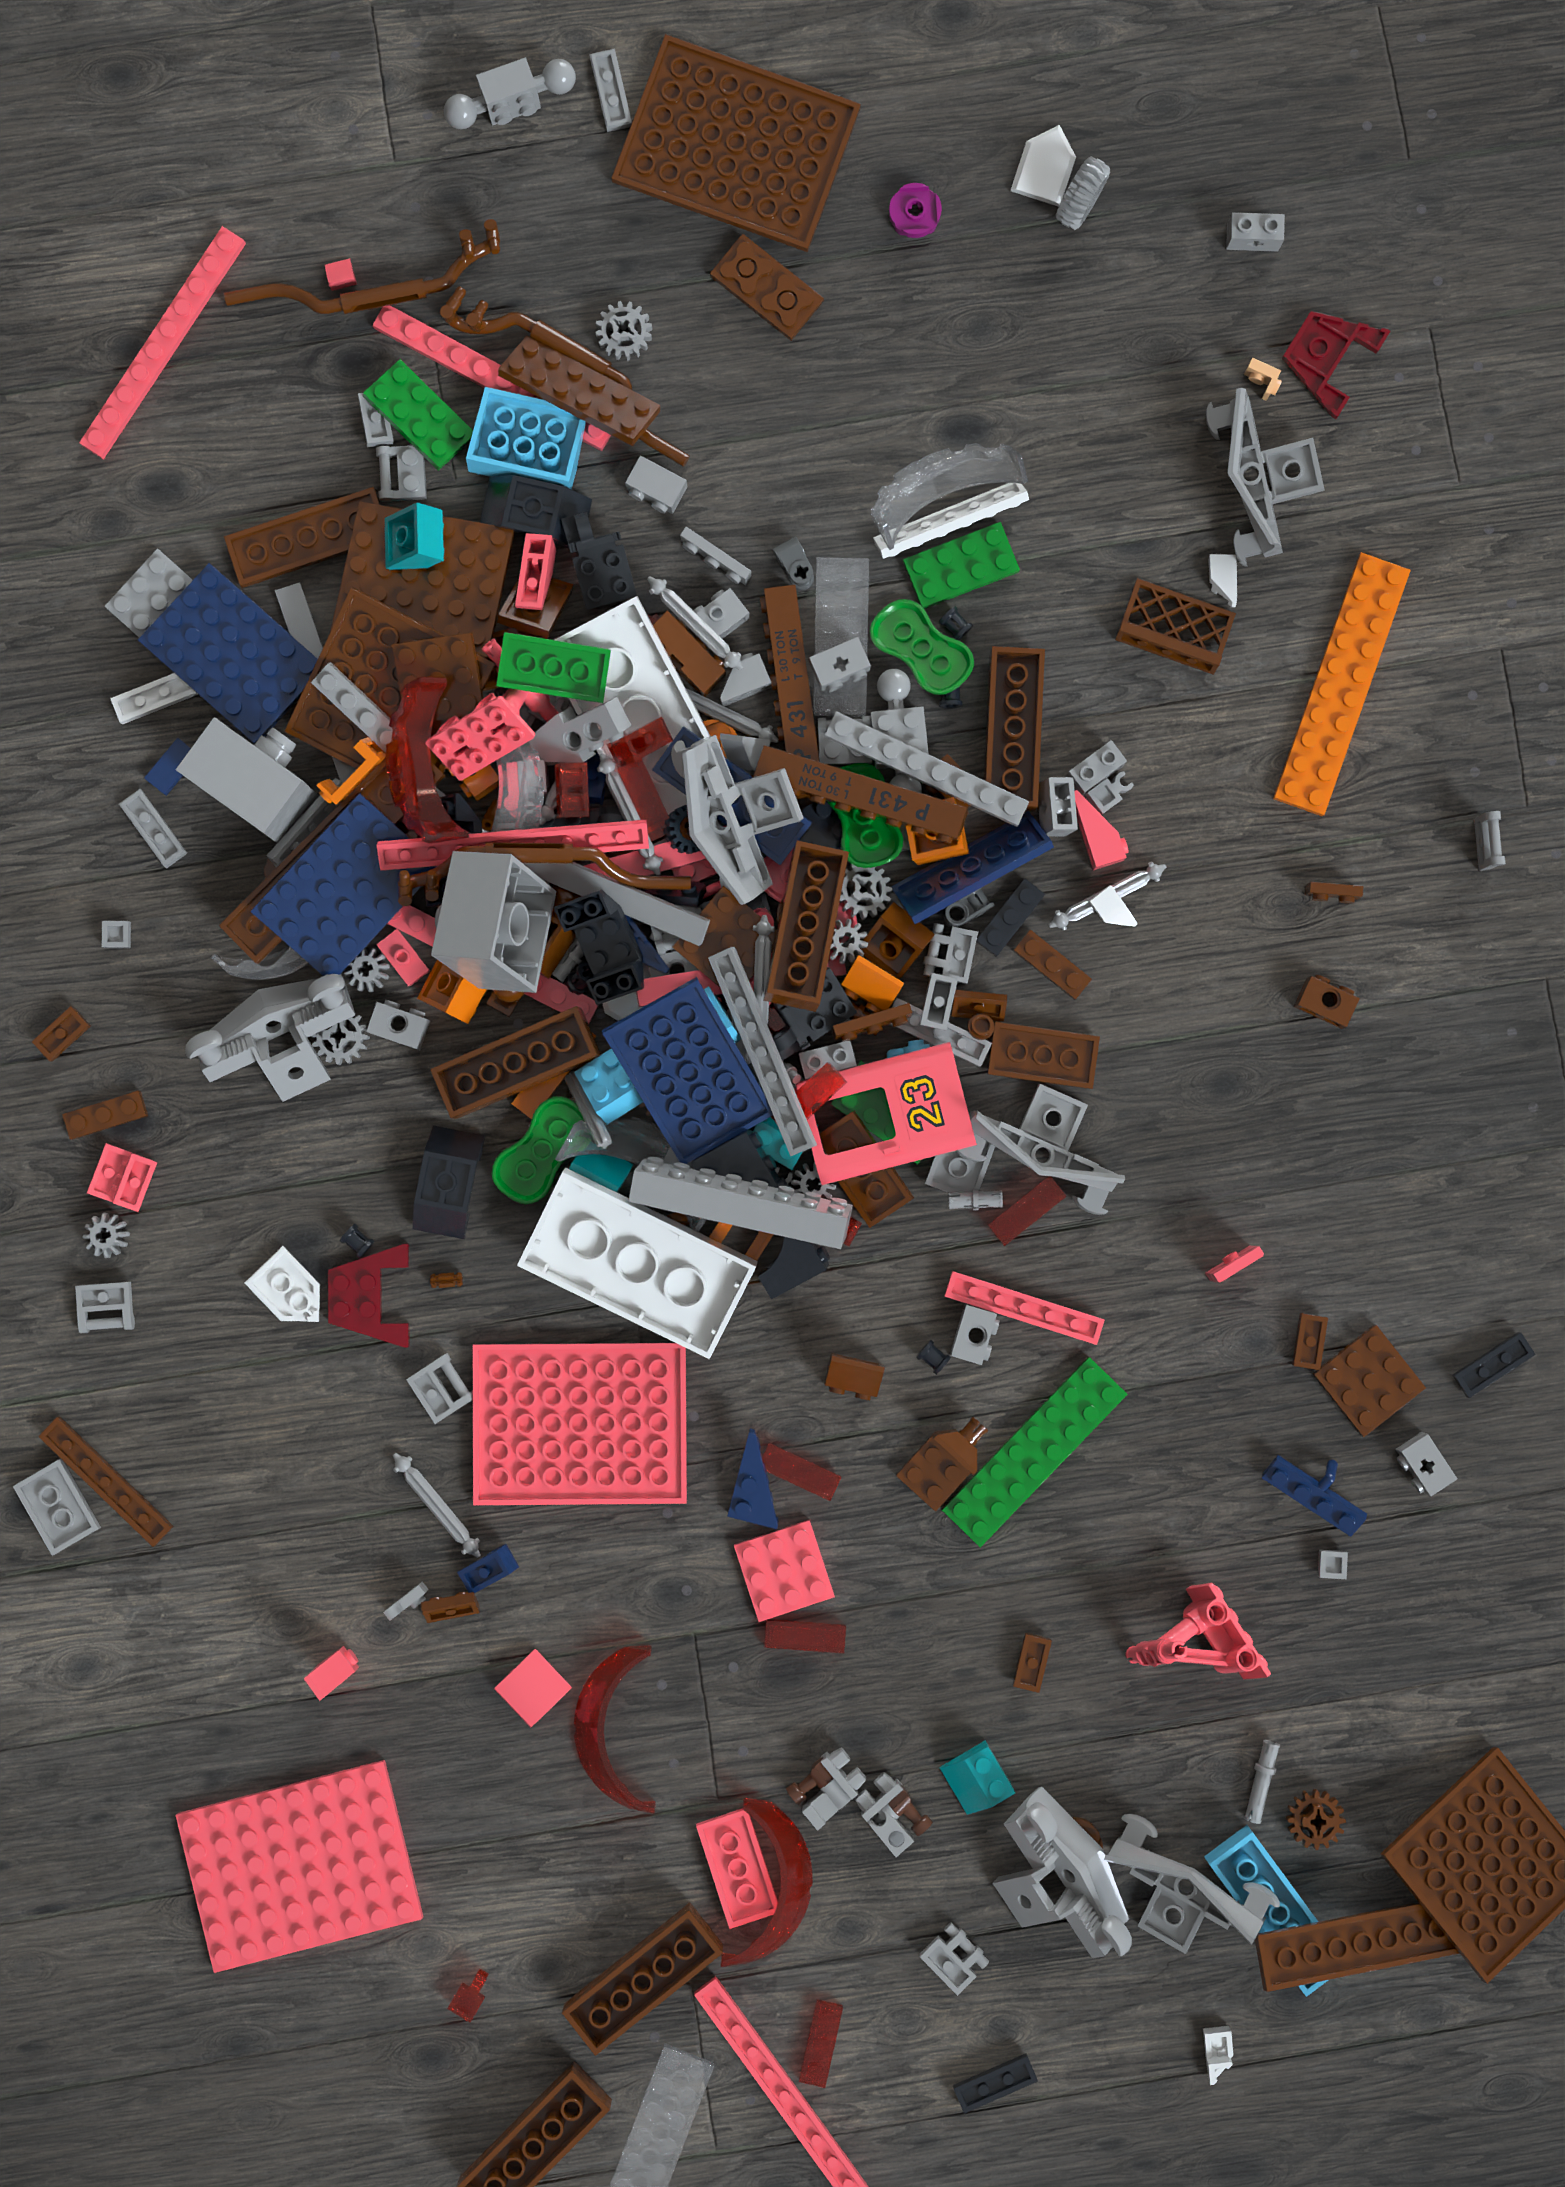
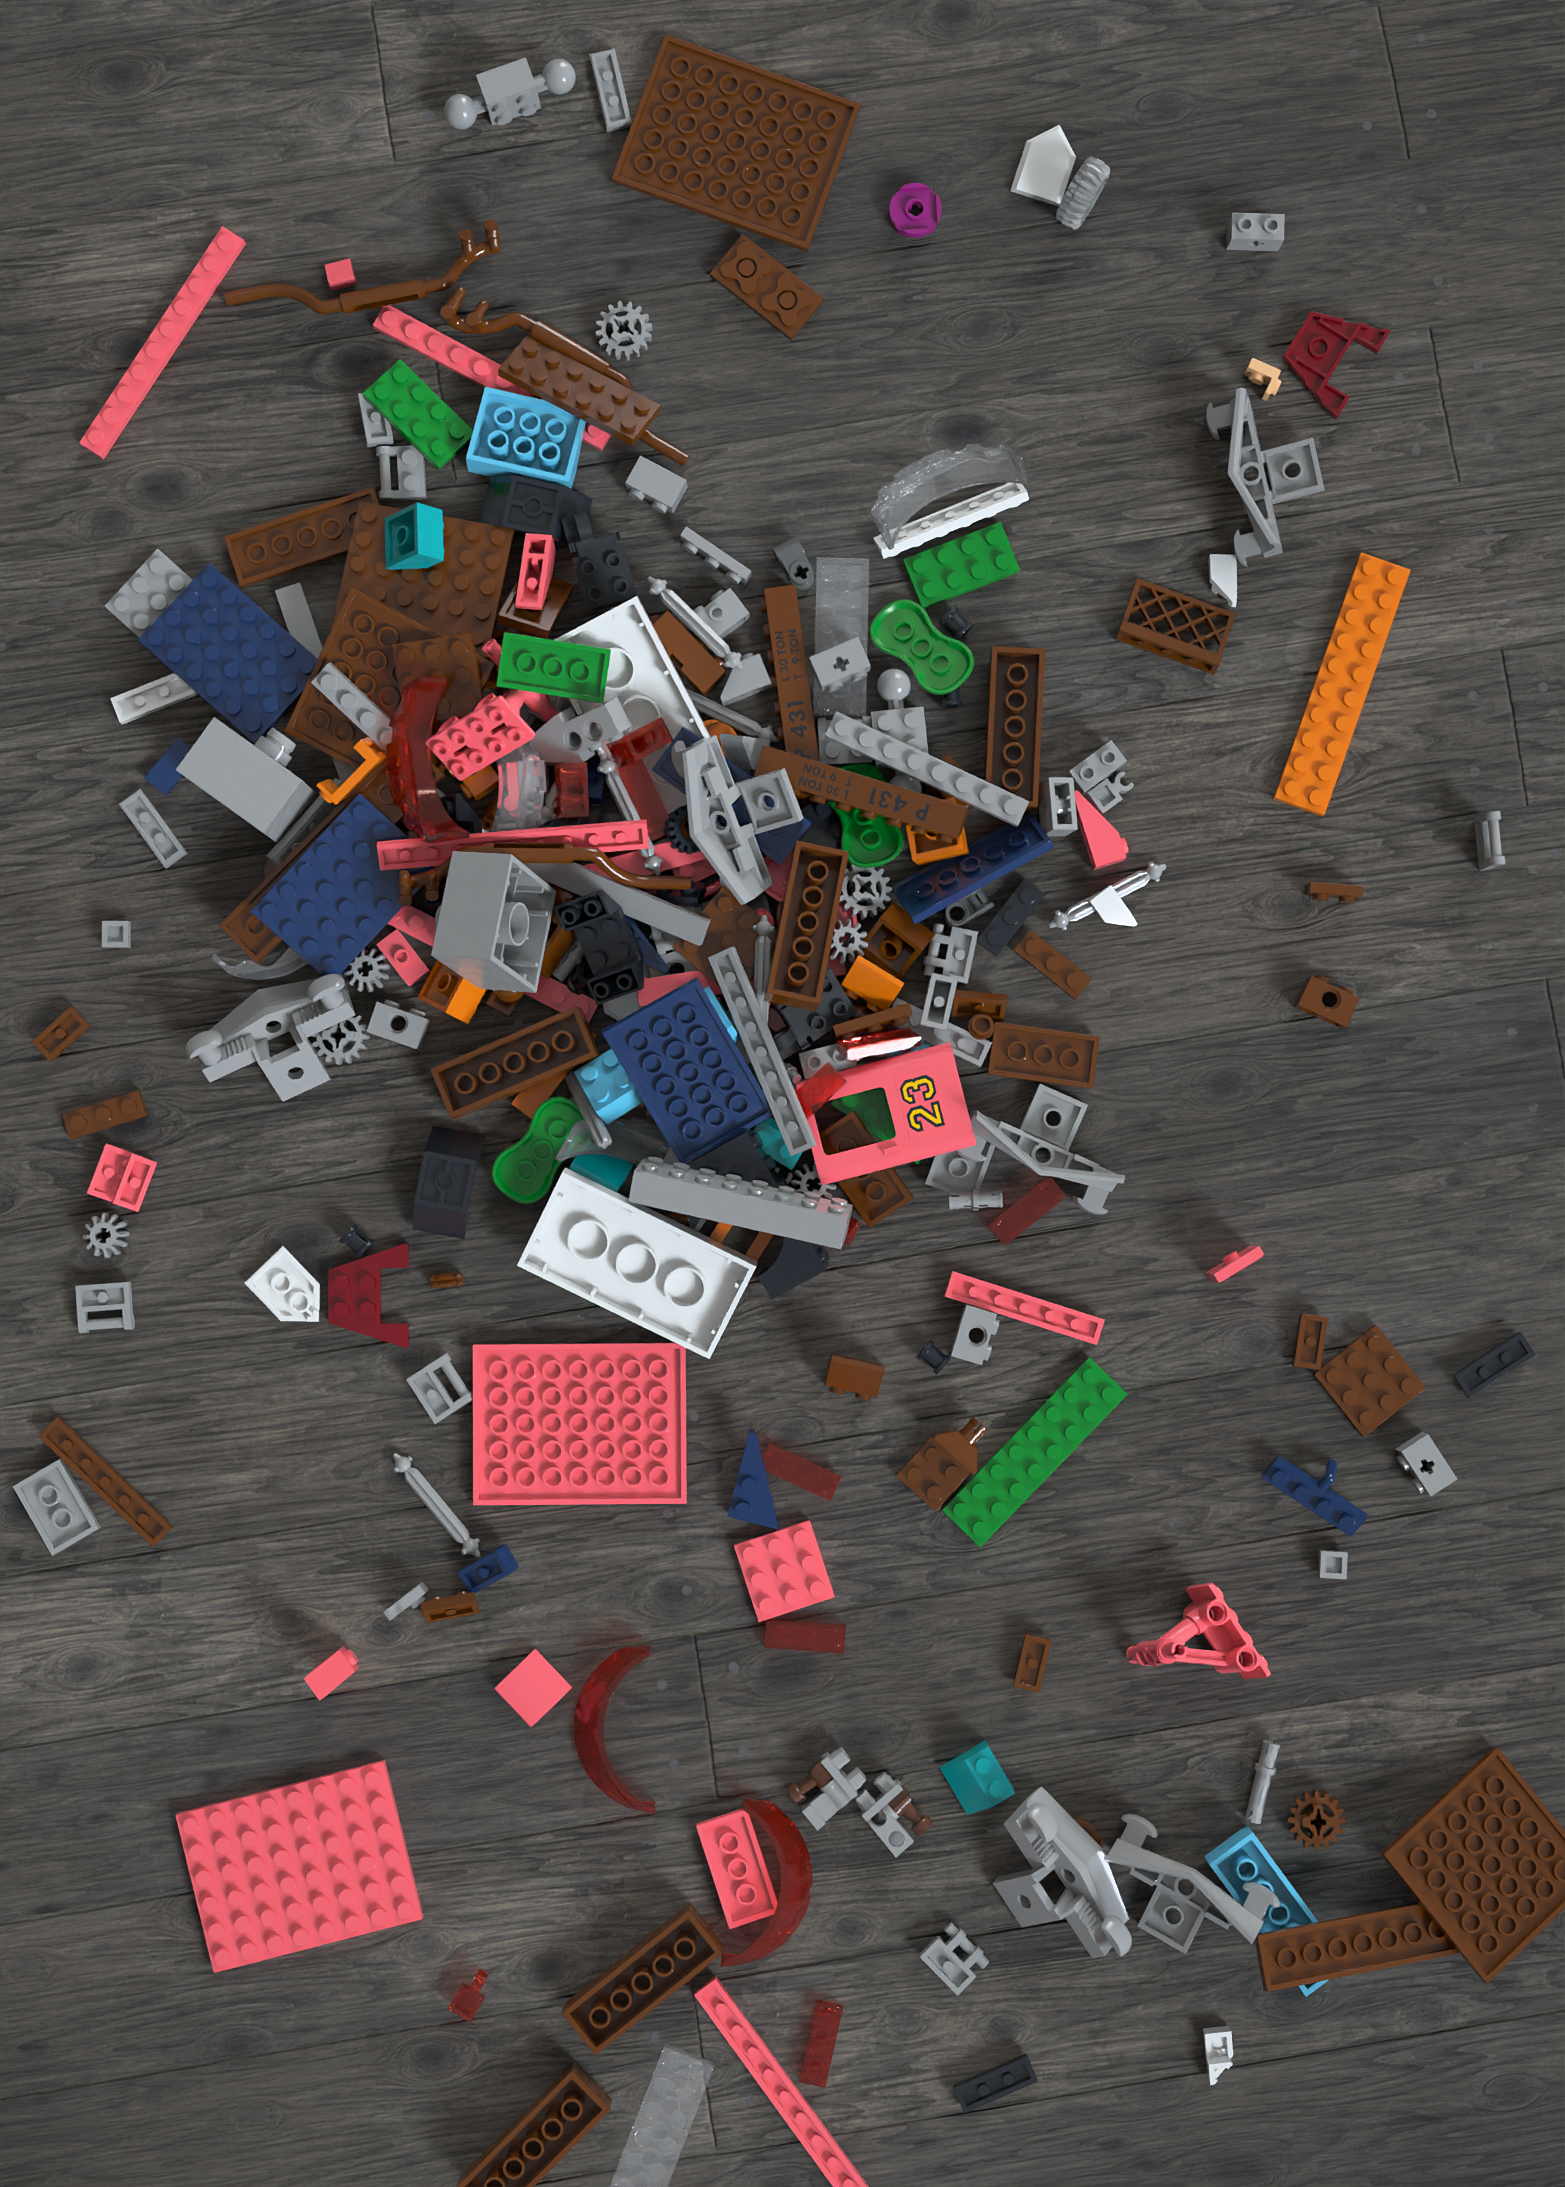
none -> clear red plate [837,1027,921,1061]

